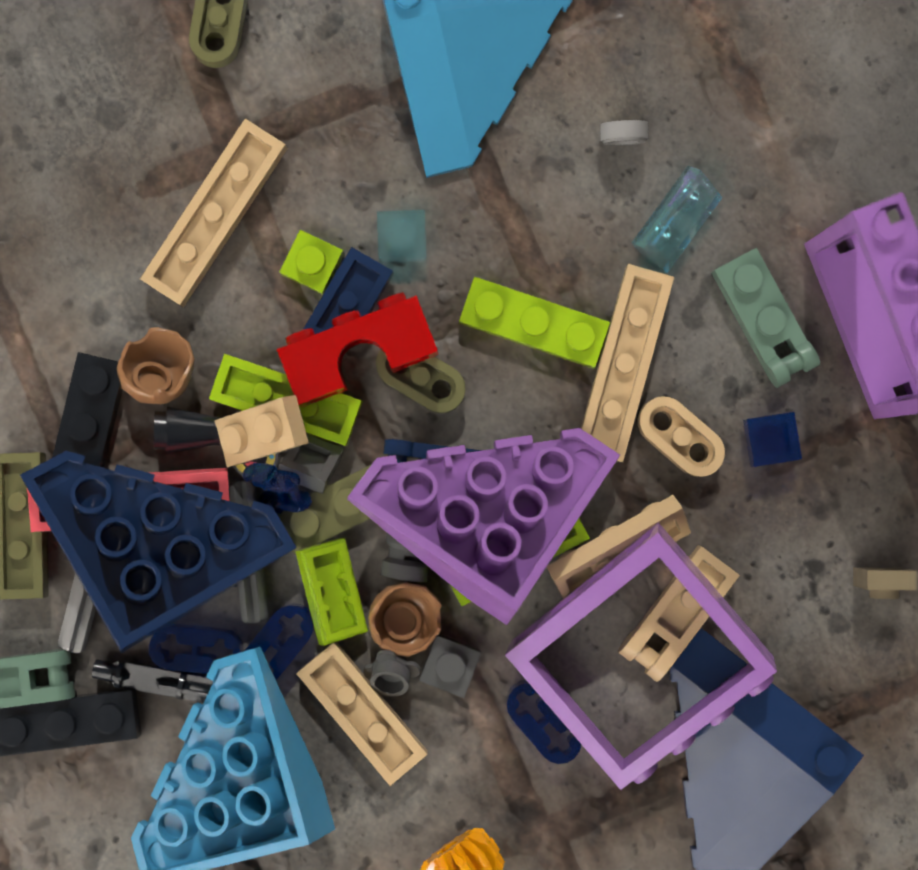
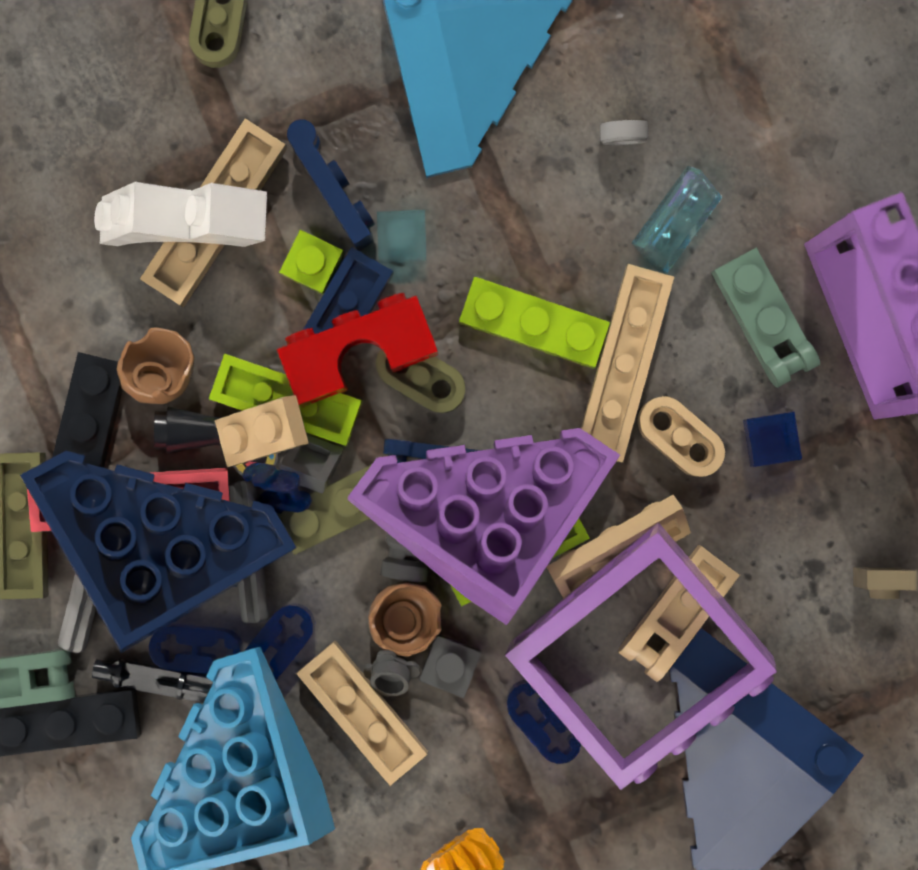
lime plate [295,538,368,646] -> none
none -> white arch [94,182,267,247]
none -> dark blue plate [287,119,375,251]

